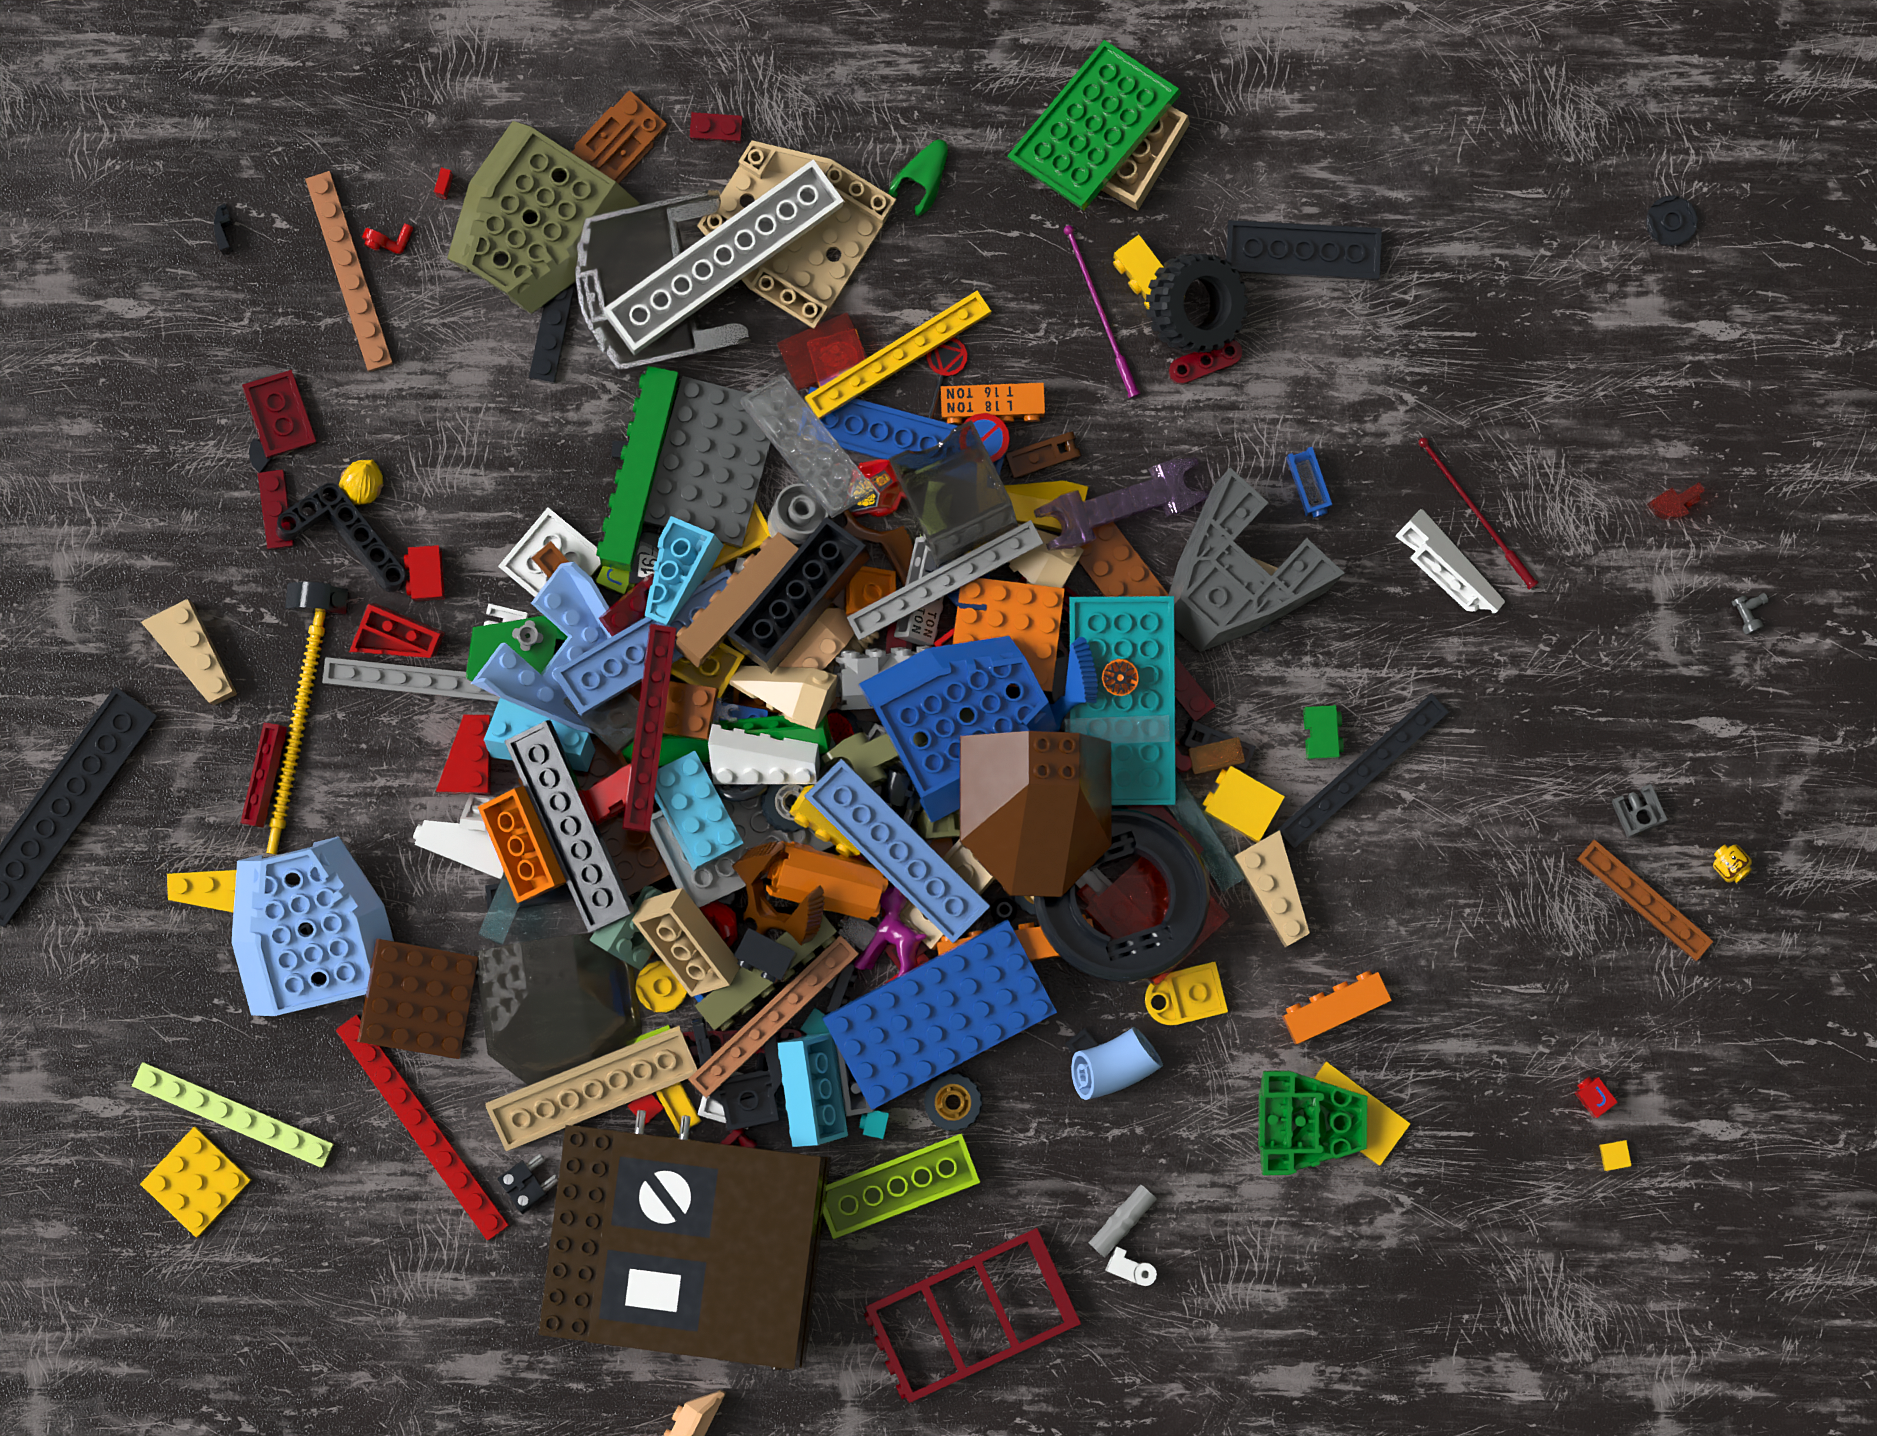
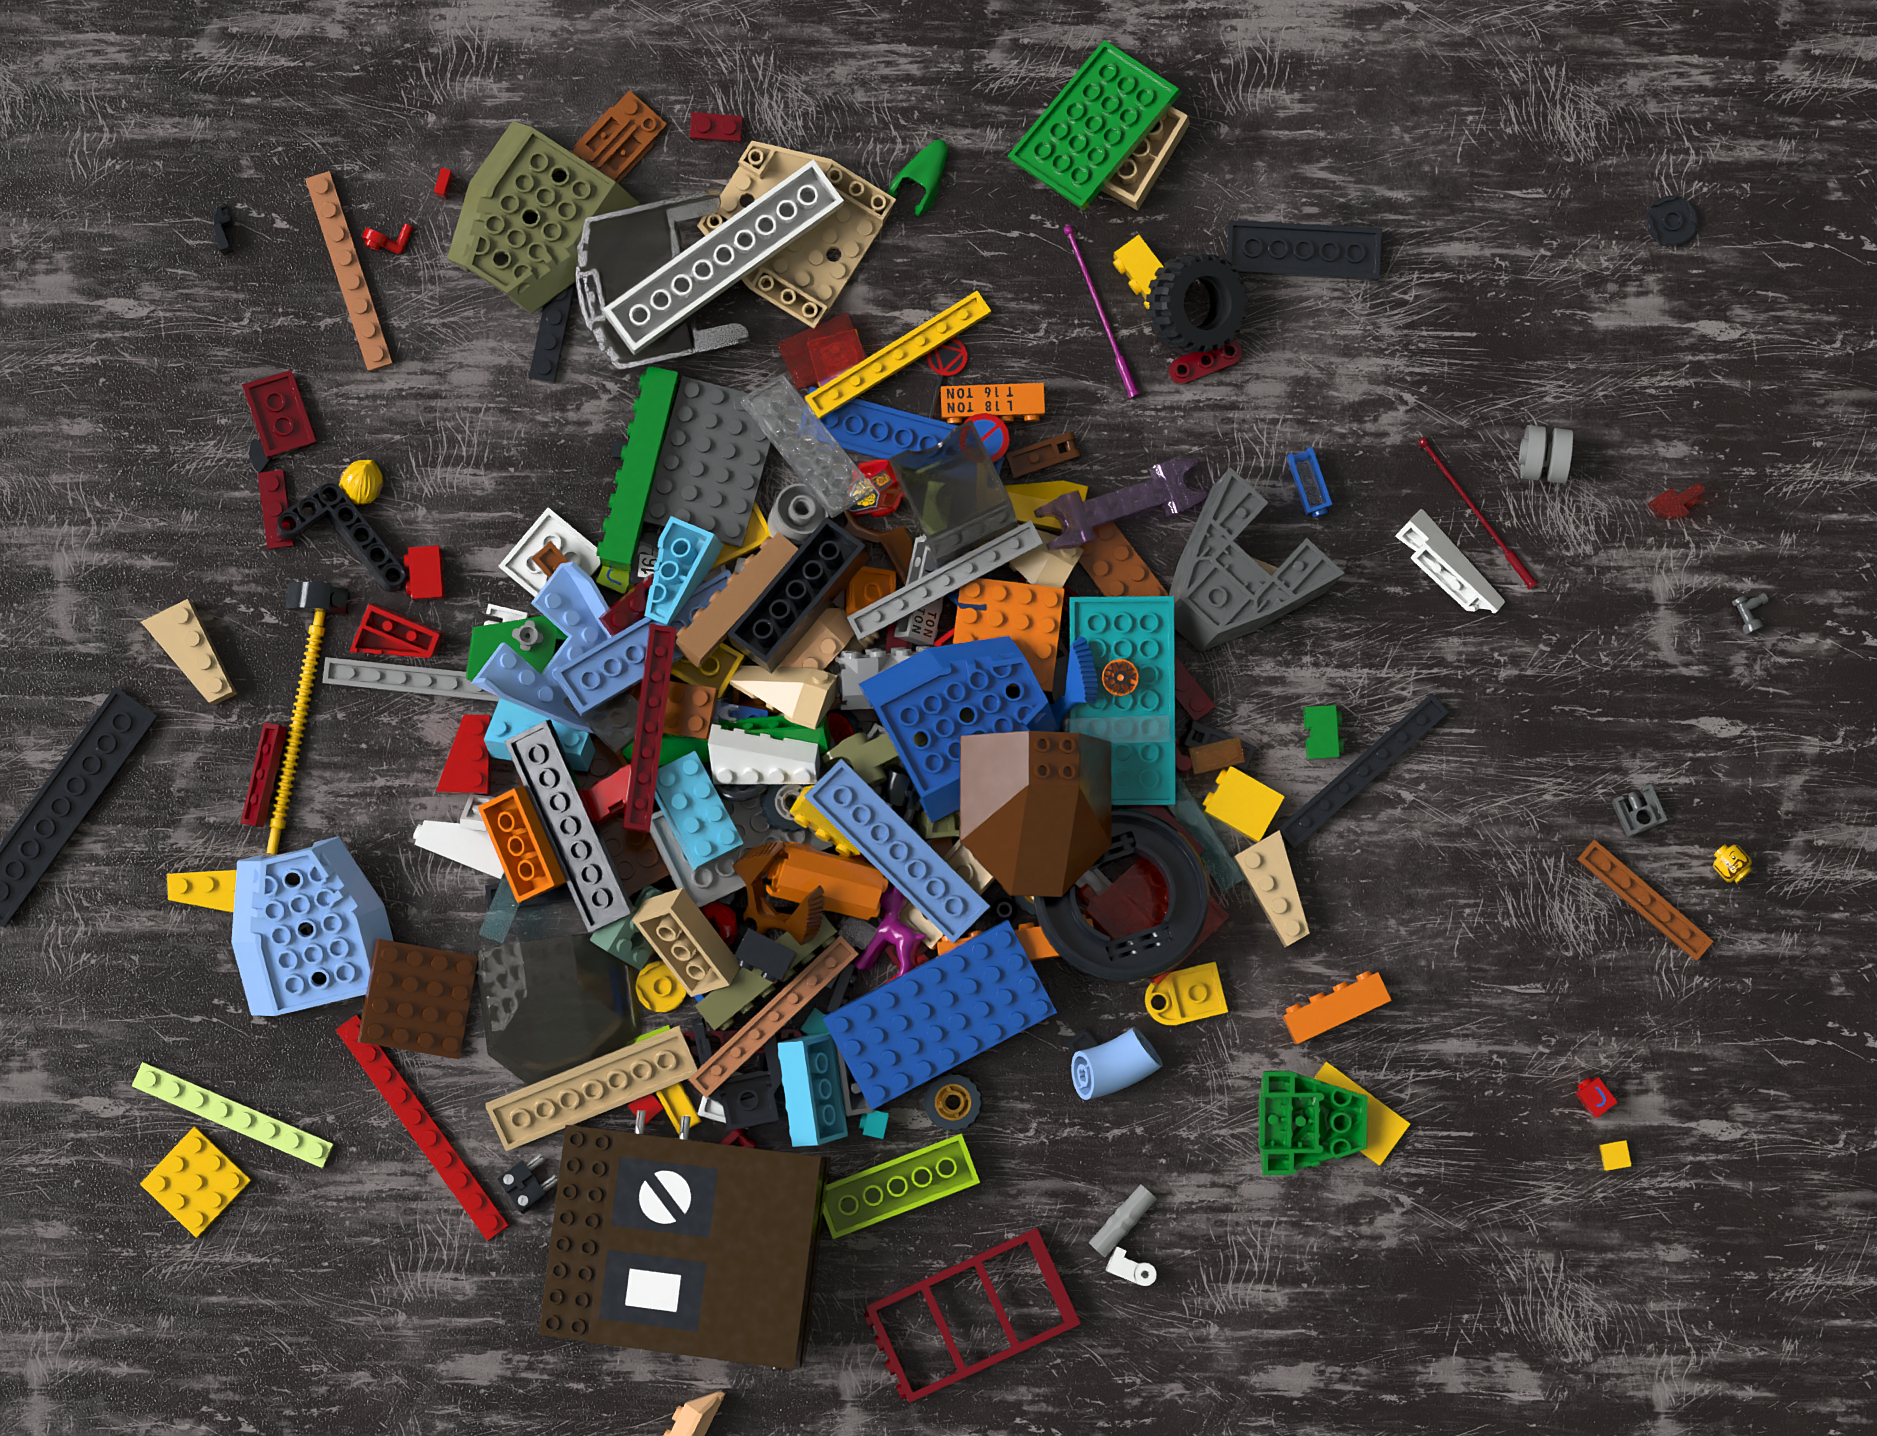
none -> light grey wheel [1519,425,1573,484]

